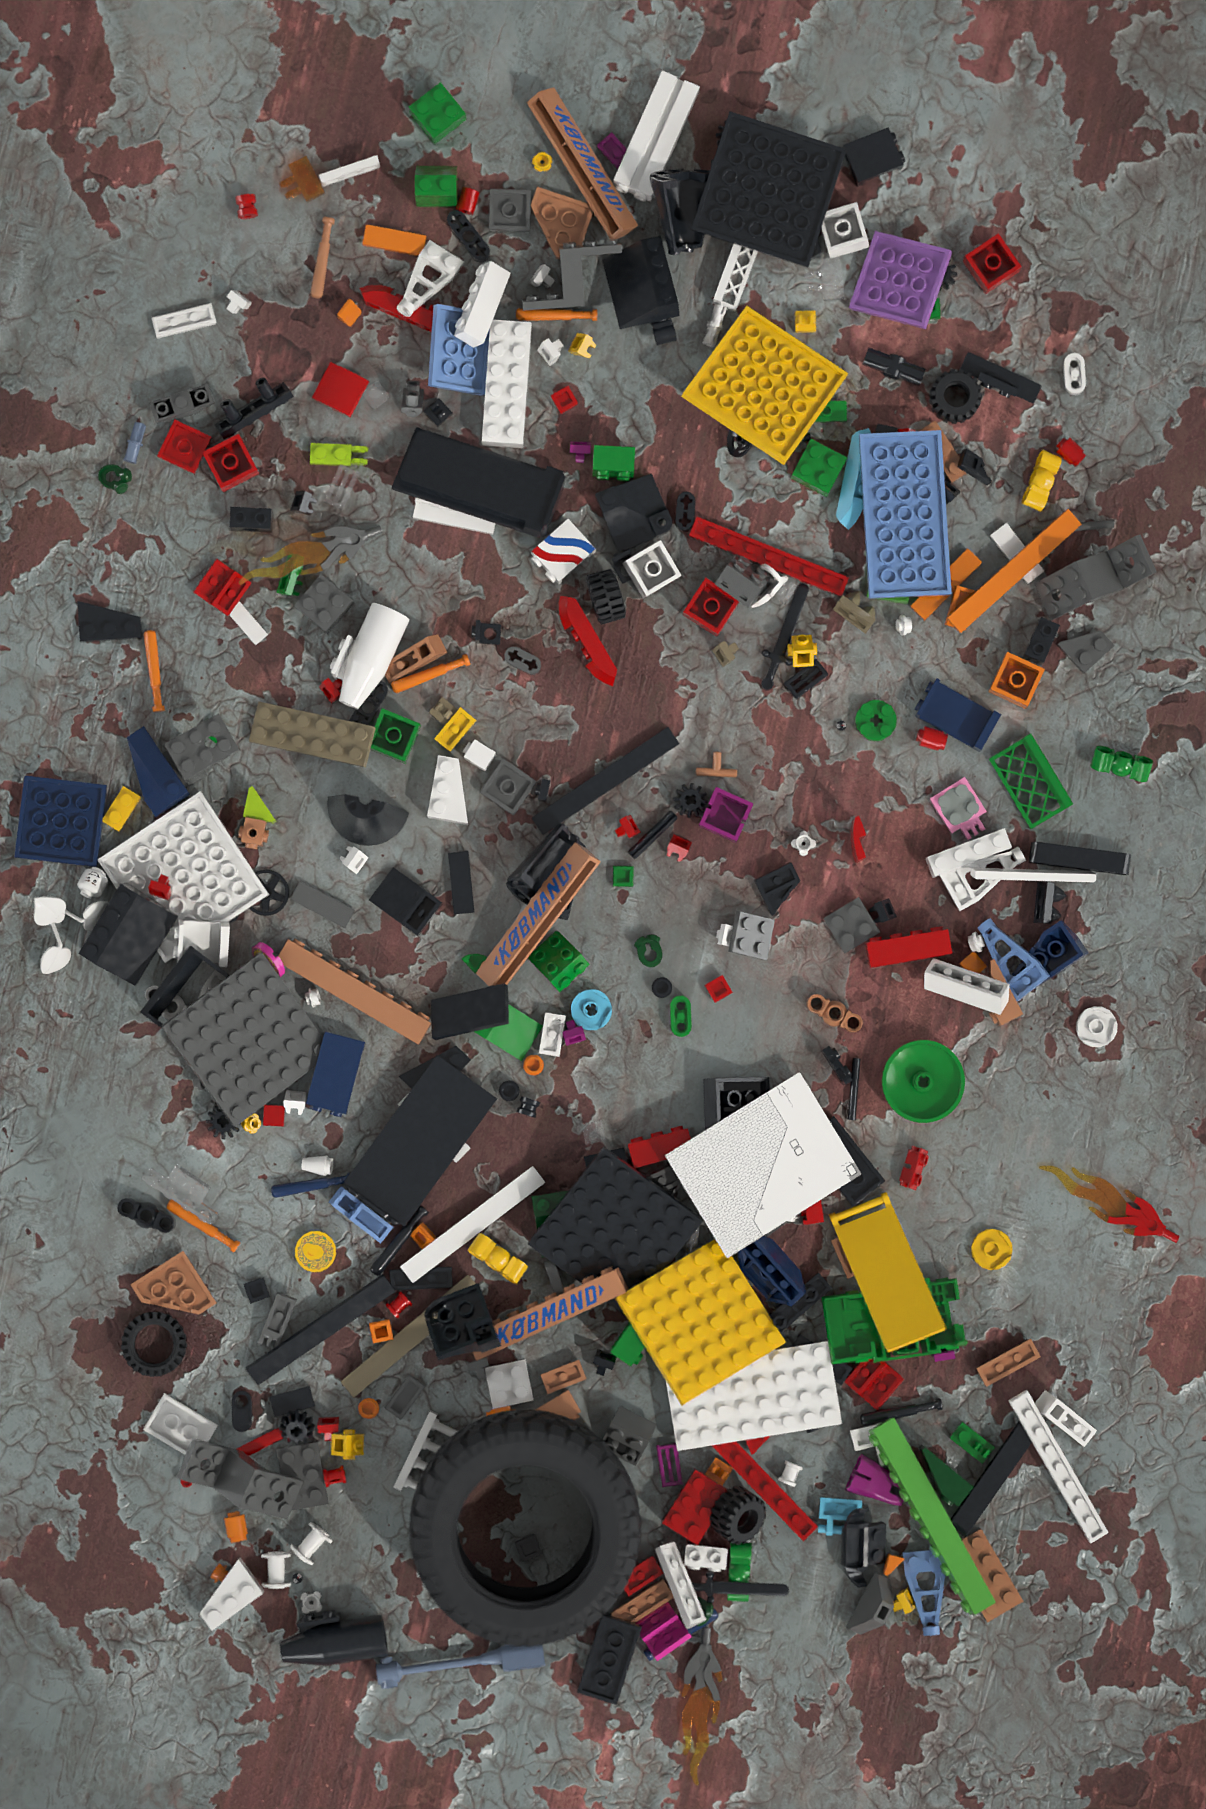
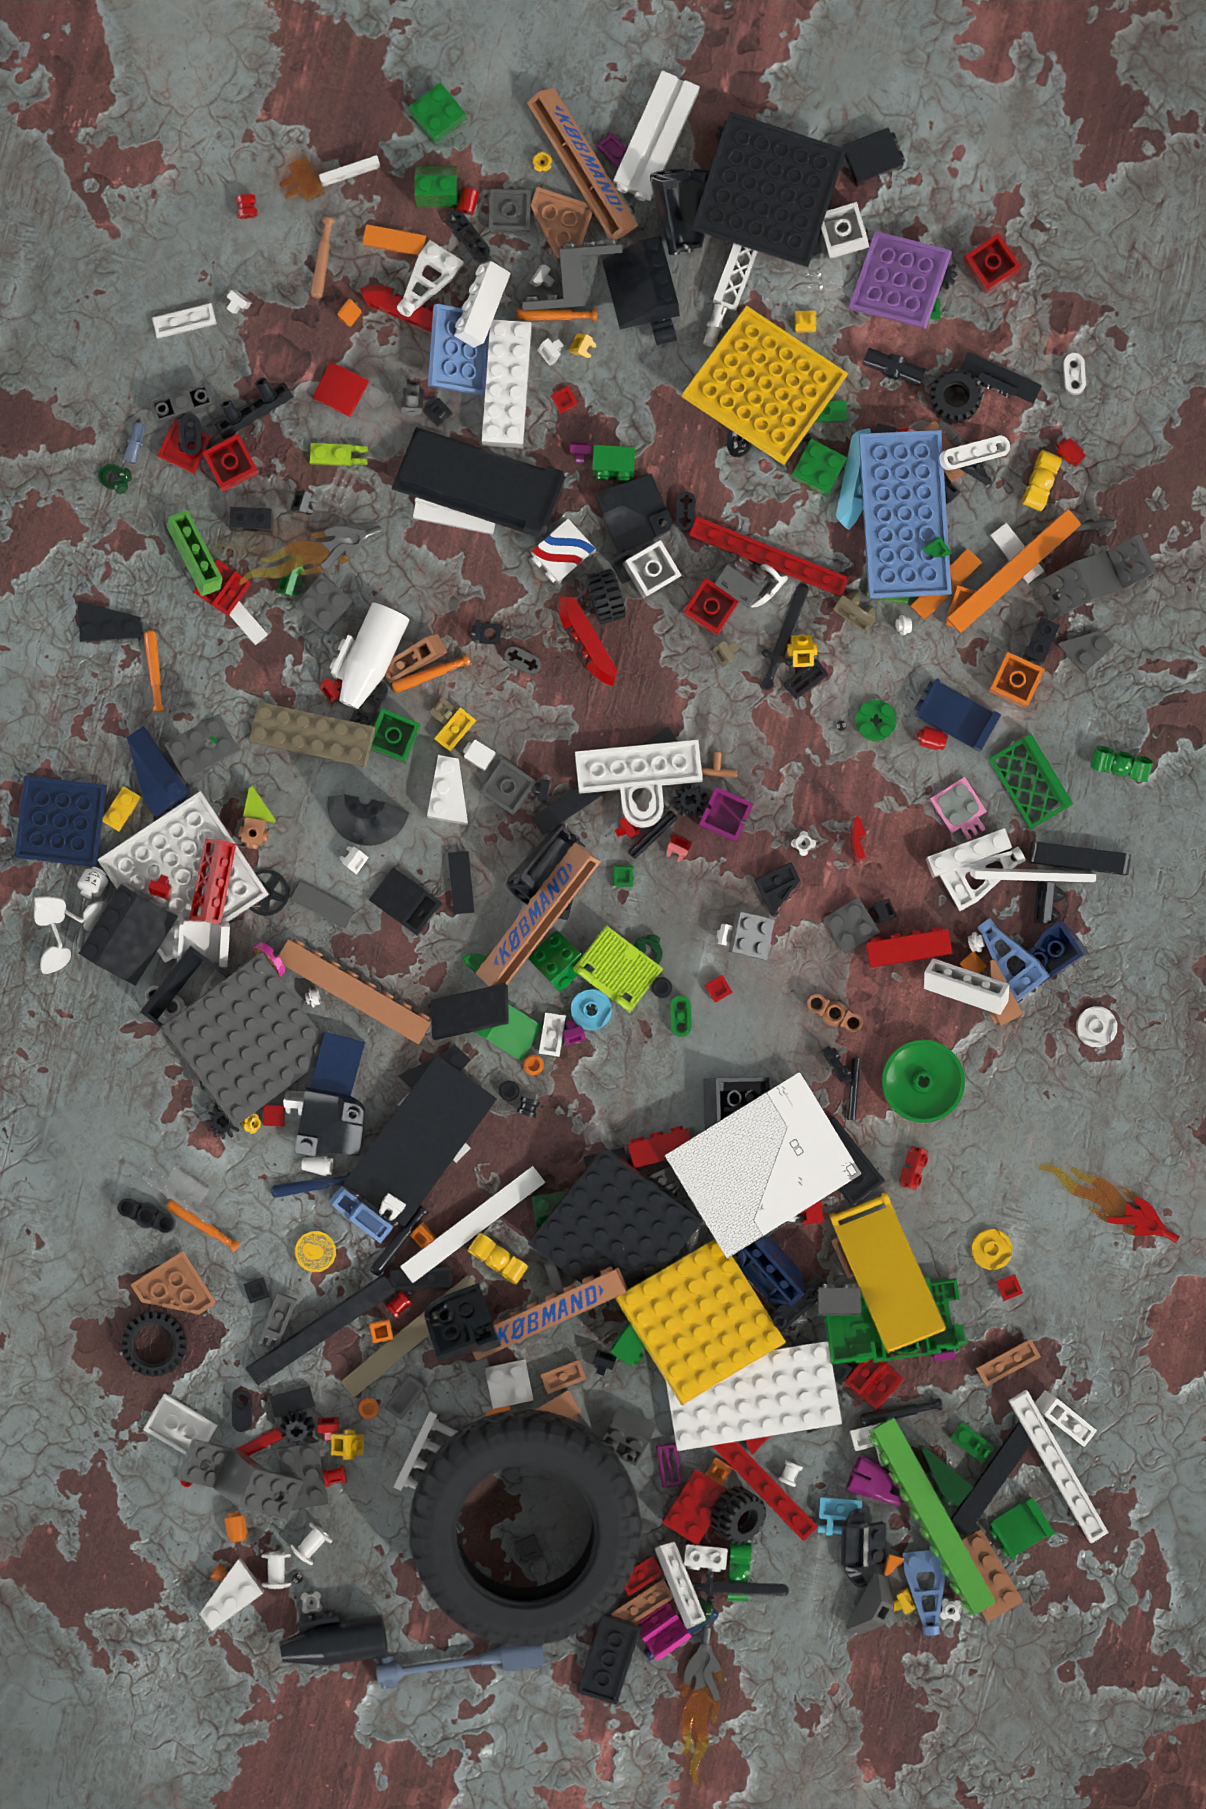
none -> bright green brick [167,510,222,596]
none -> black plate [179,414,202,456]
none -> red fence [189,838,236,925]
none -> black slope [295,1087,365,1156]
none -> white tile [379,1194,406,1220]
none -> lime window [572,925,663,1013]
none -> white plate [575,740,703,828]
none -> dark grey brick [818,1284,861,1316]
none -> green tile [922,536,951,558]
none -> white plate [939,436,1010,470]
none -> white plate [940,1599,961,1621]
none -> green panel [988,1496,1055,1560]
none -> red plate [995,1274,1023,1301]

